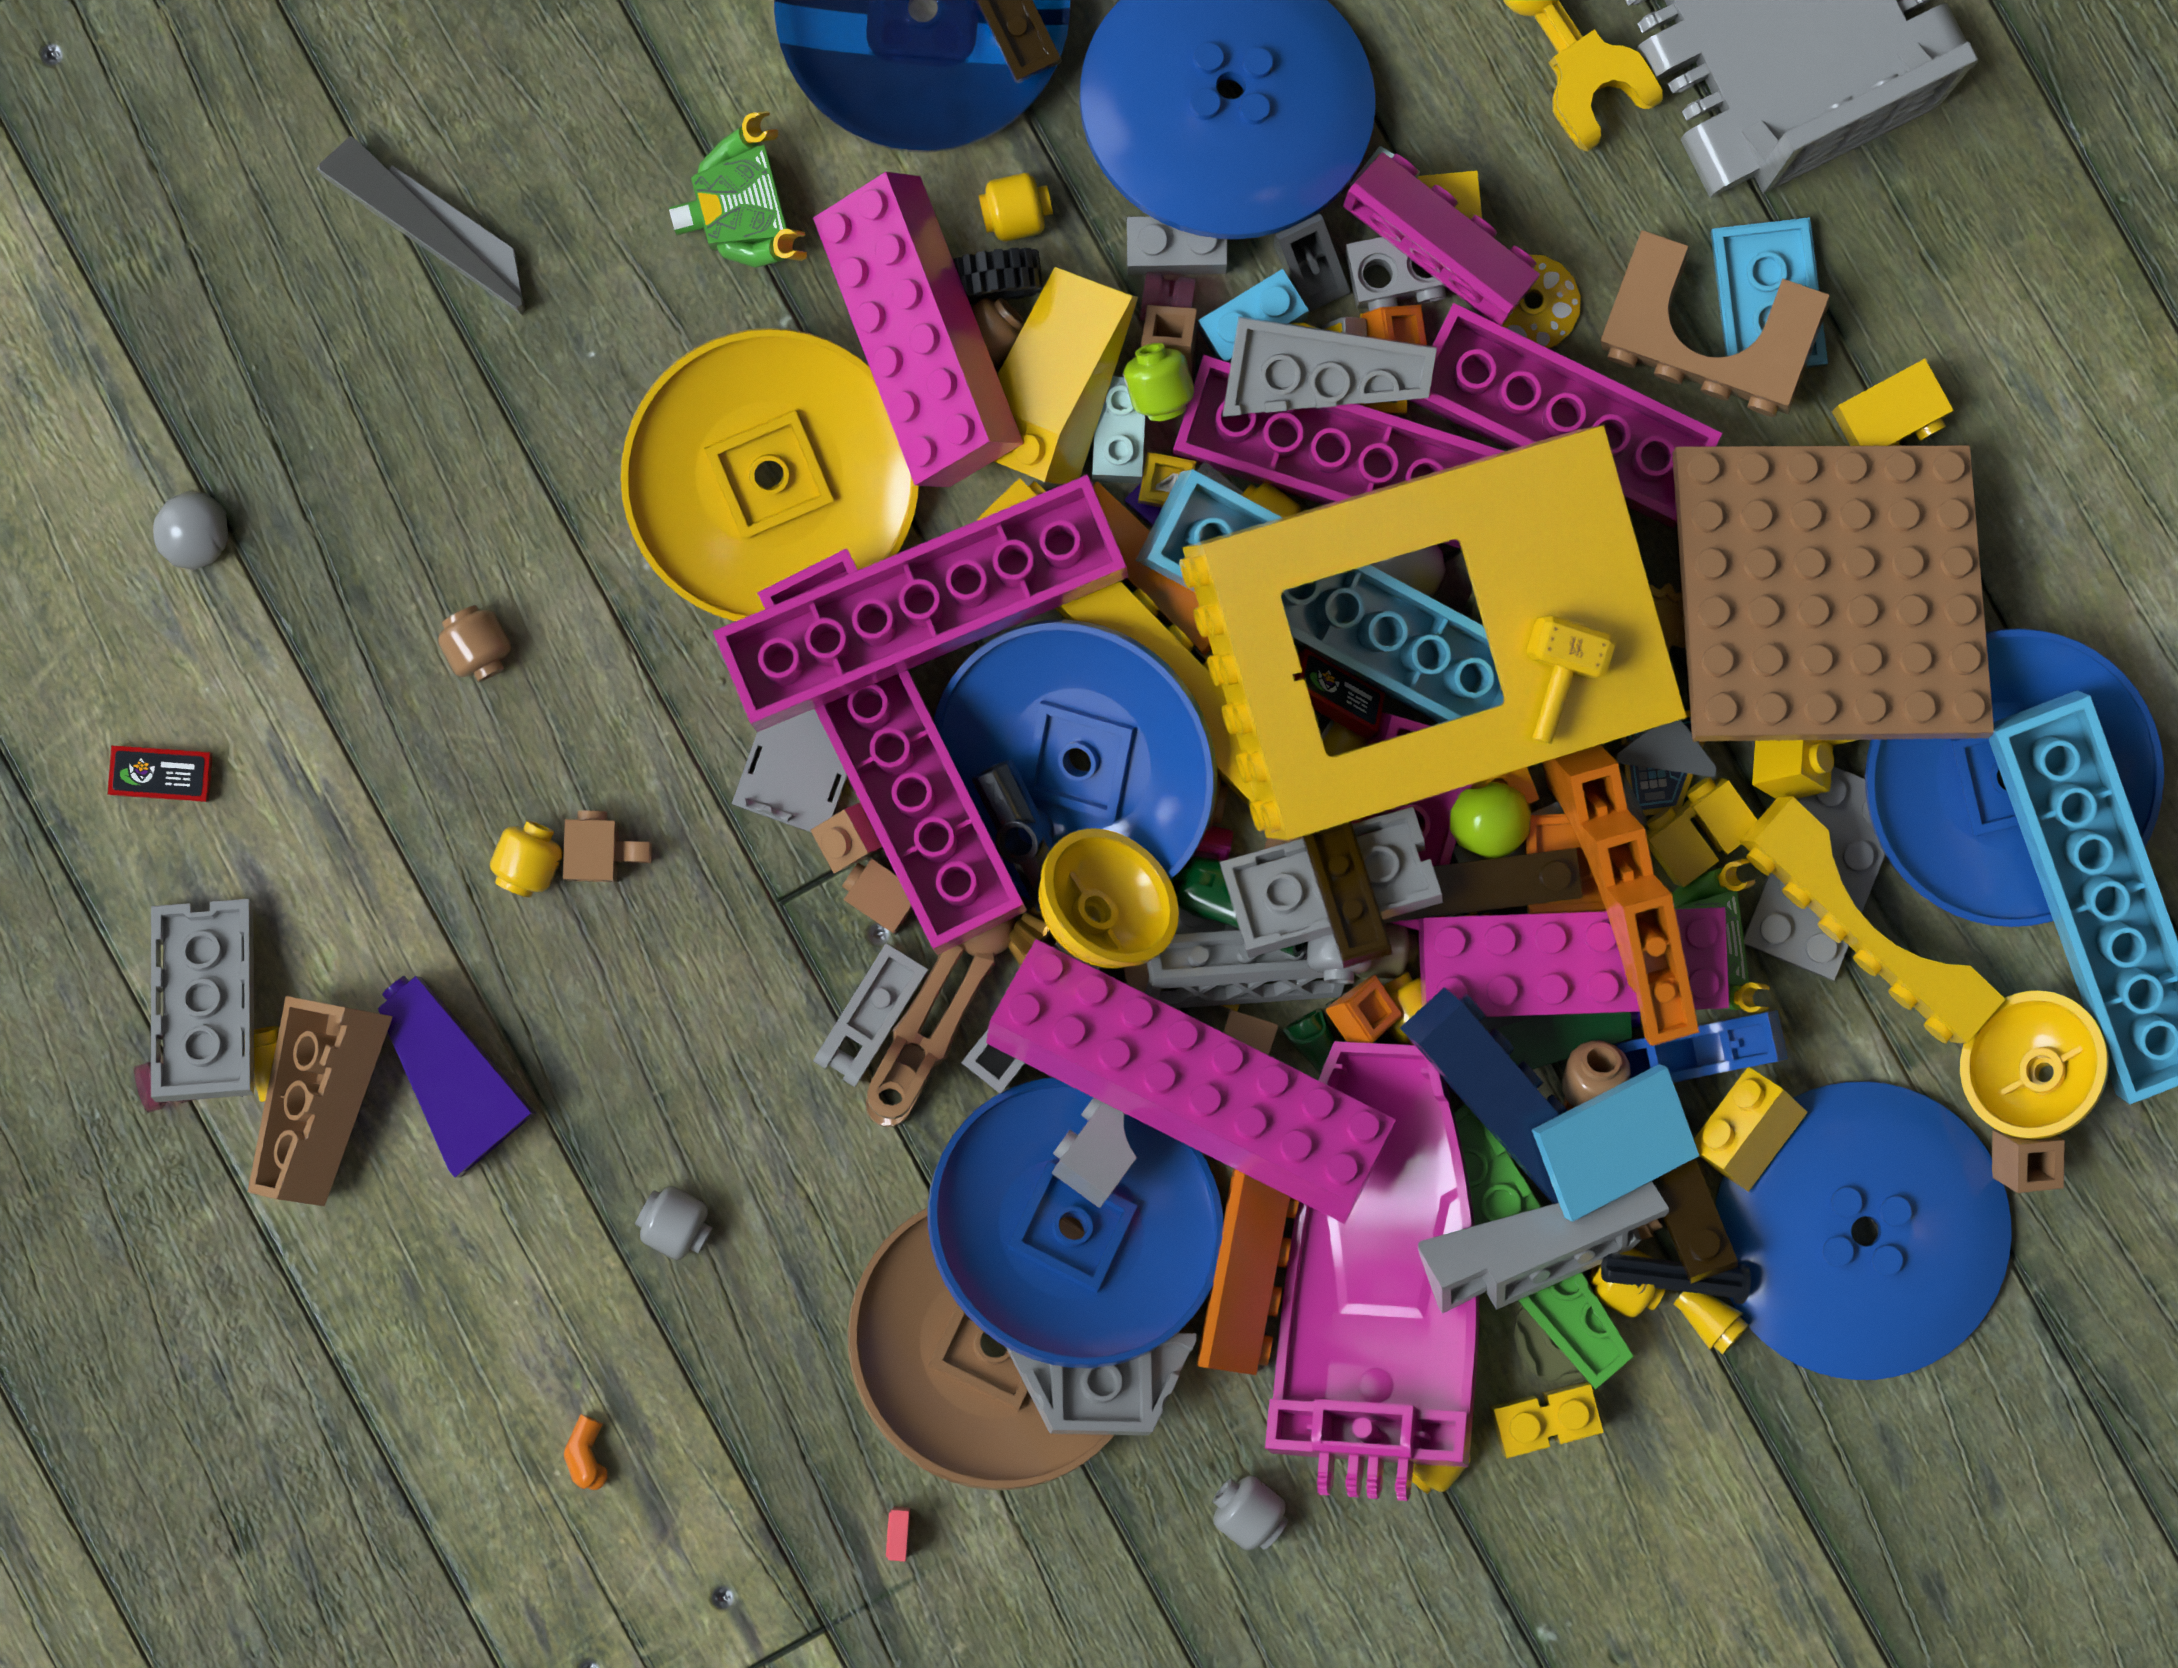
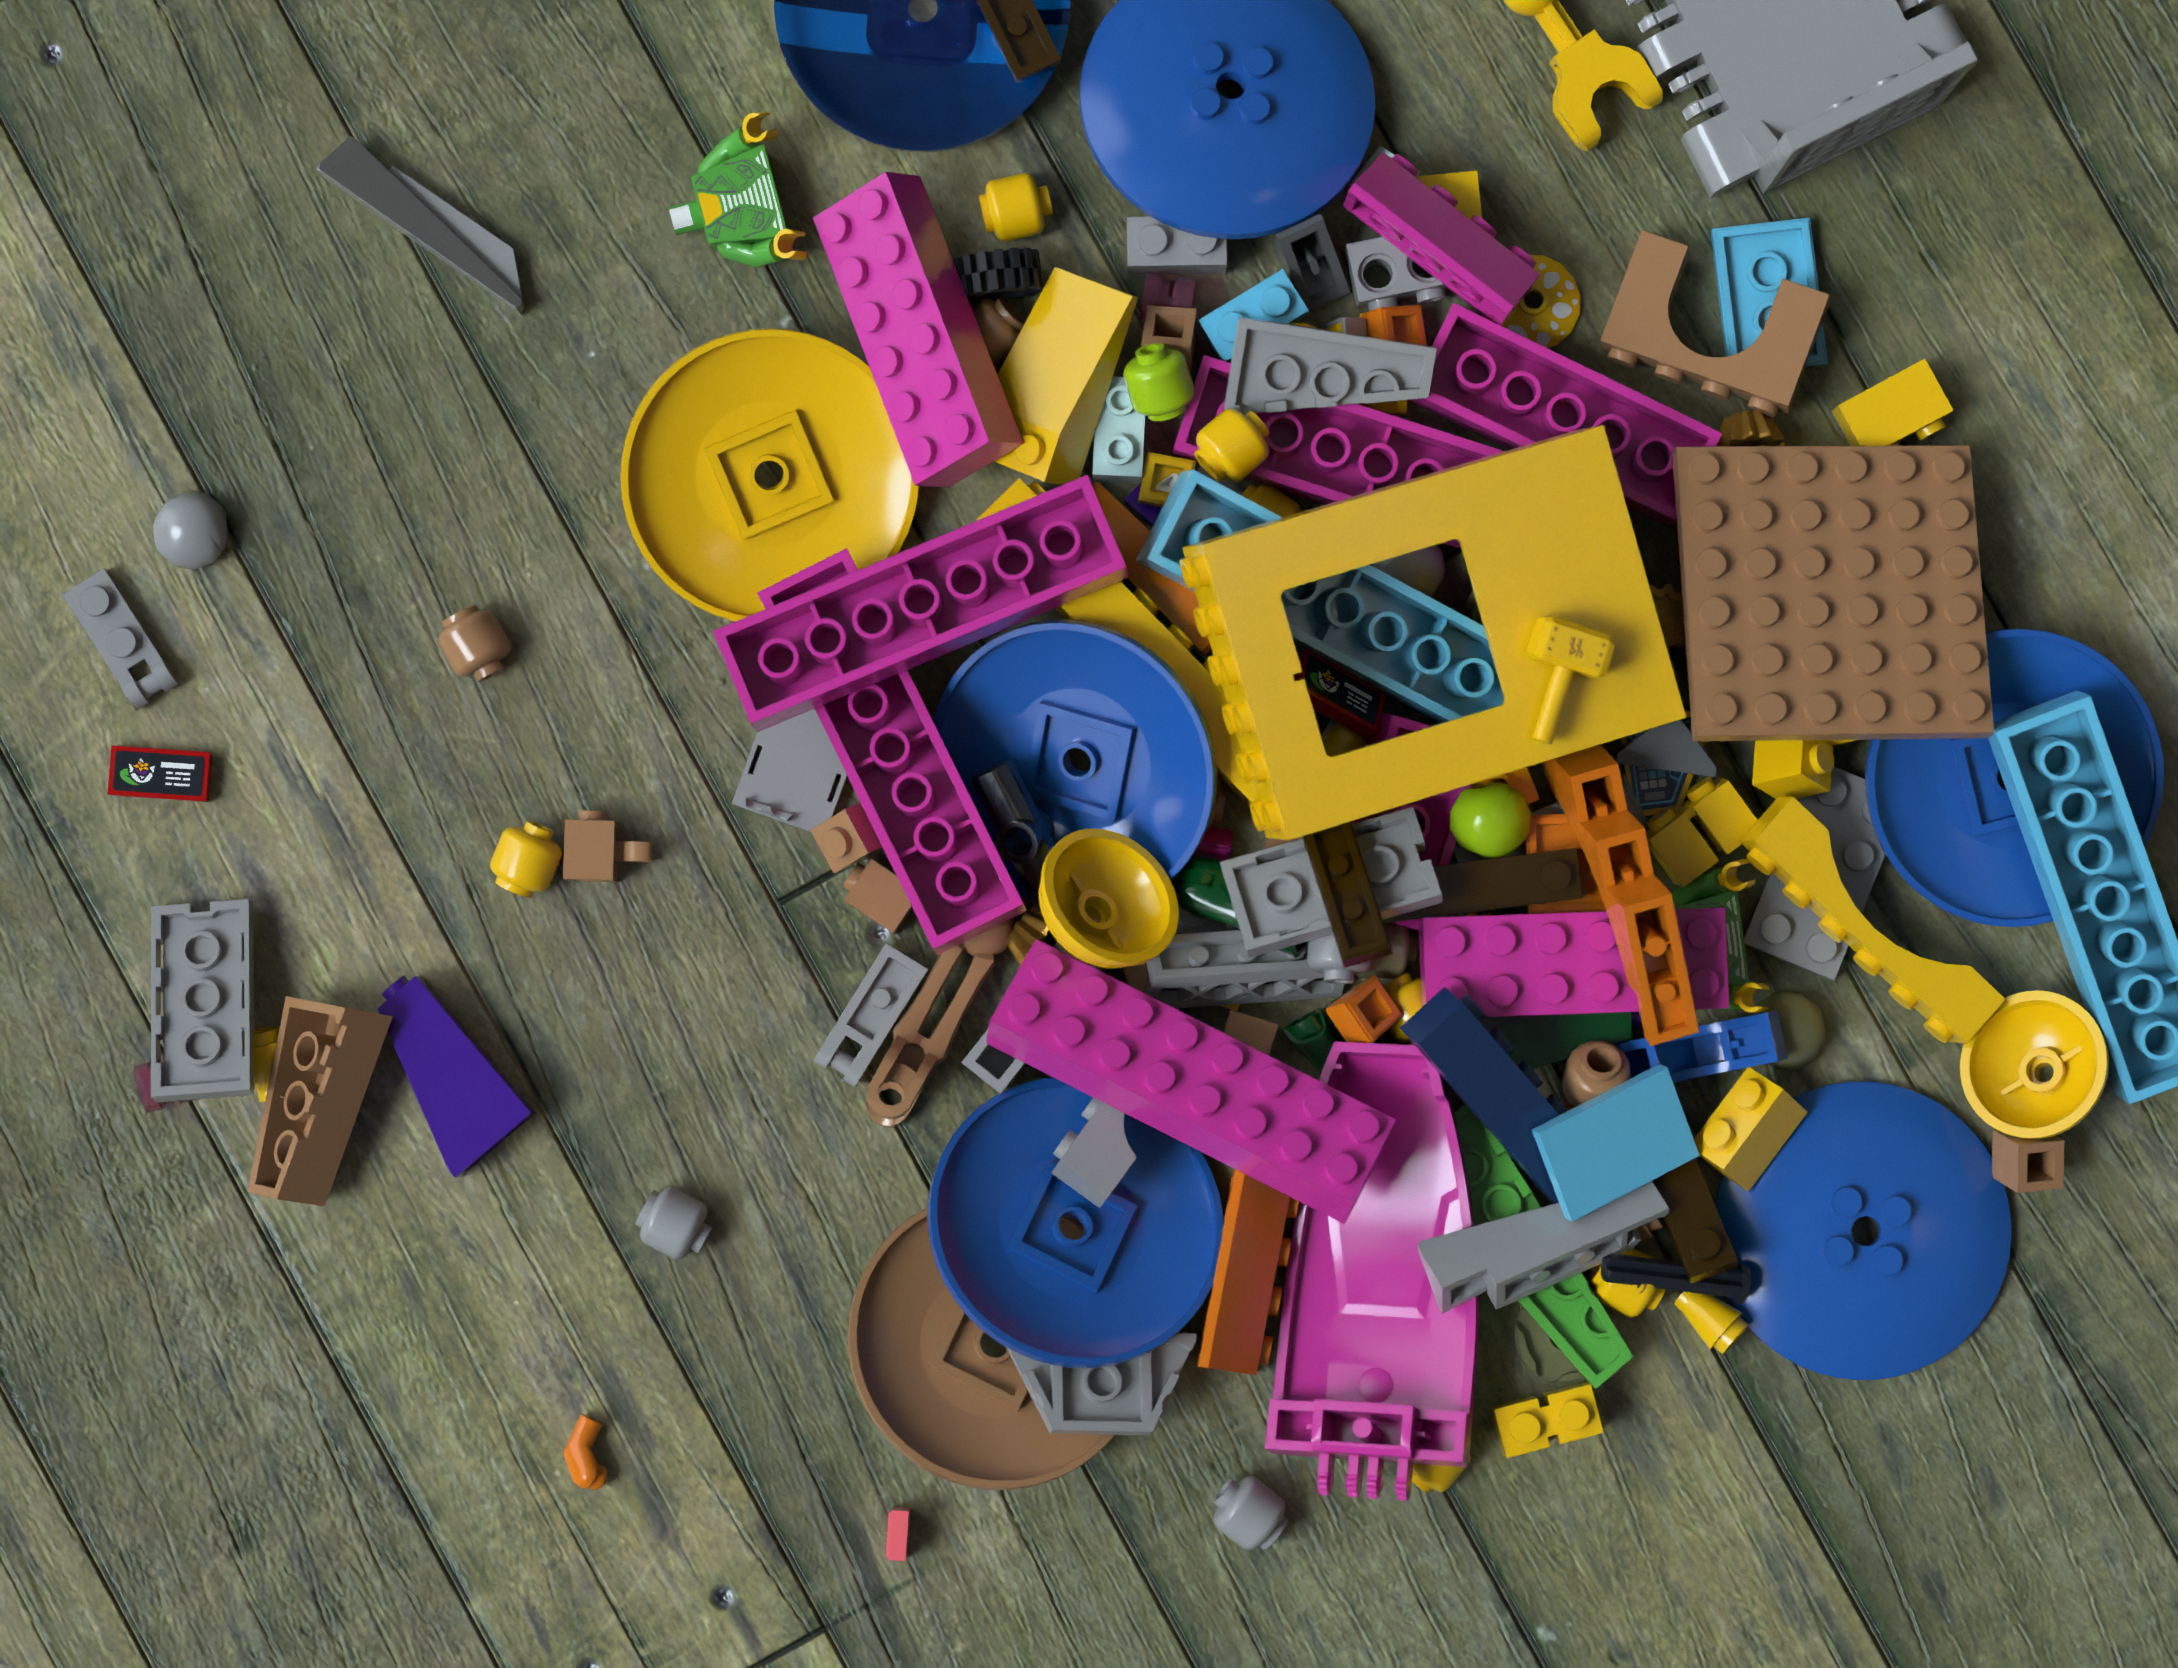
none -> light grey plate [62,568,179,711]
none -> yellow head [1194,408,1269,483]
none -> pearl gold piece [1716,410,1785,447]
none -> olive hair [1753,991,1825,1071]

